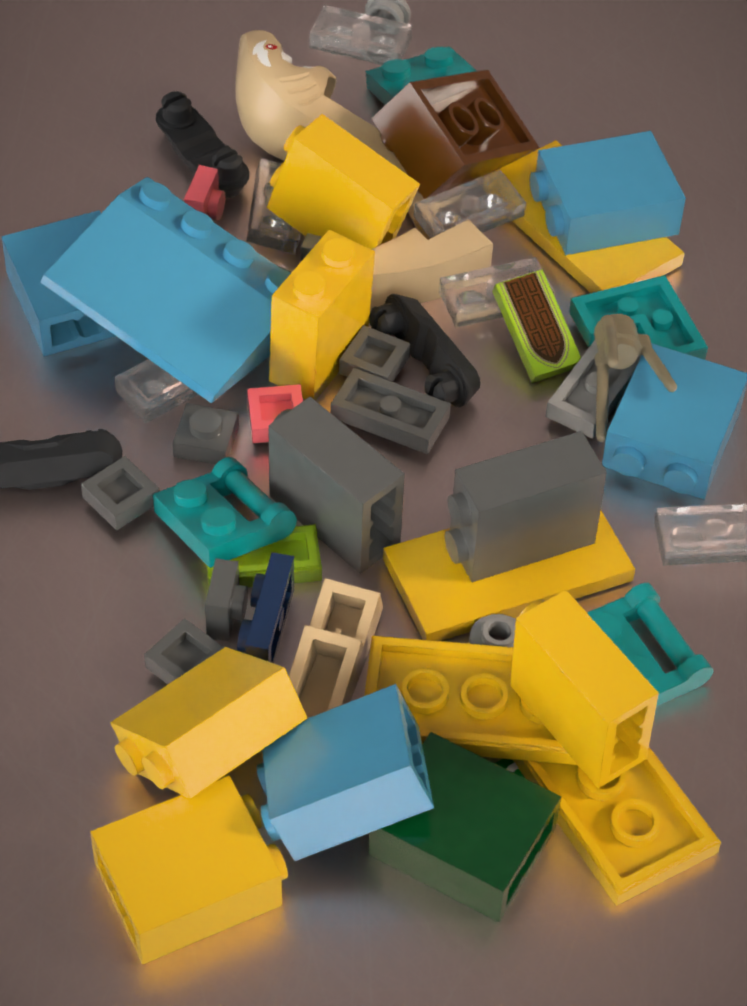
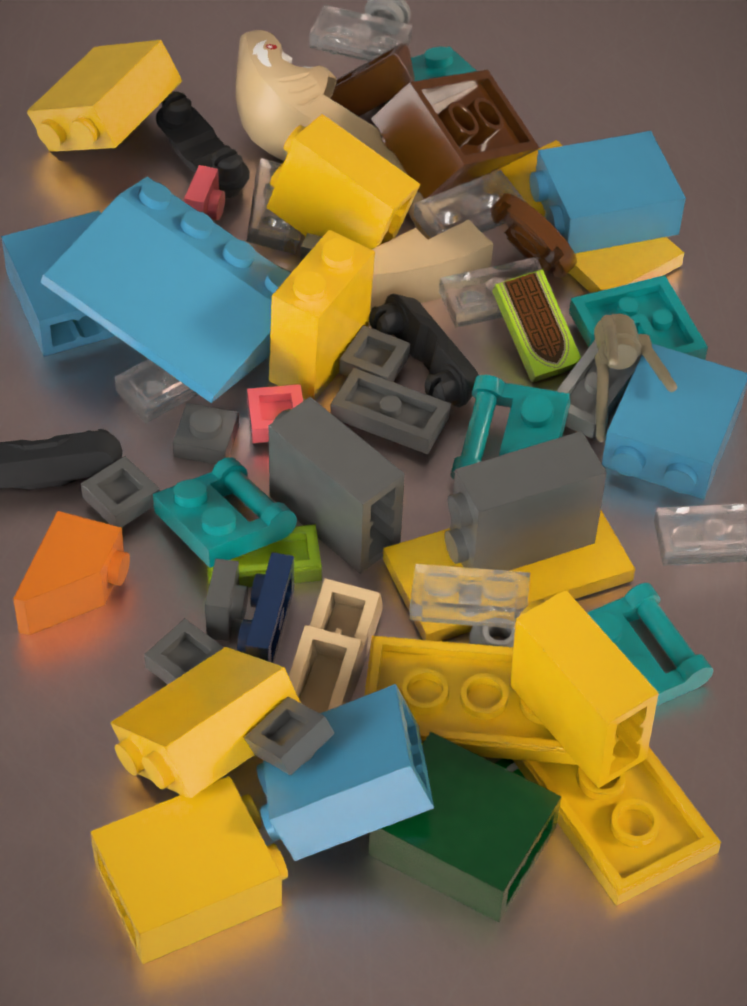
none -> orange slope [13,511,130,635]
none -> yellow brick [26,40,182,152]
none -> dark grey plate [244,697,335,776]
none -> reddish brown slope [330,43,415,116]
none -> clear plate [410,564,530,629]
none -> teal plate [450,375,571,479]
none -> reddish brown tile [490,193,577,278]

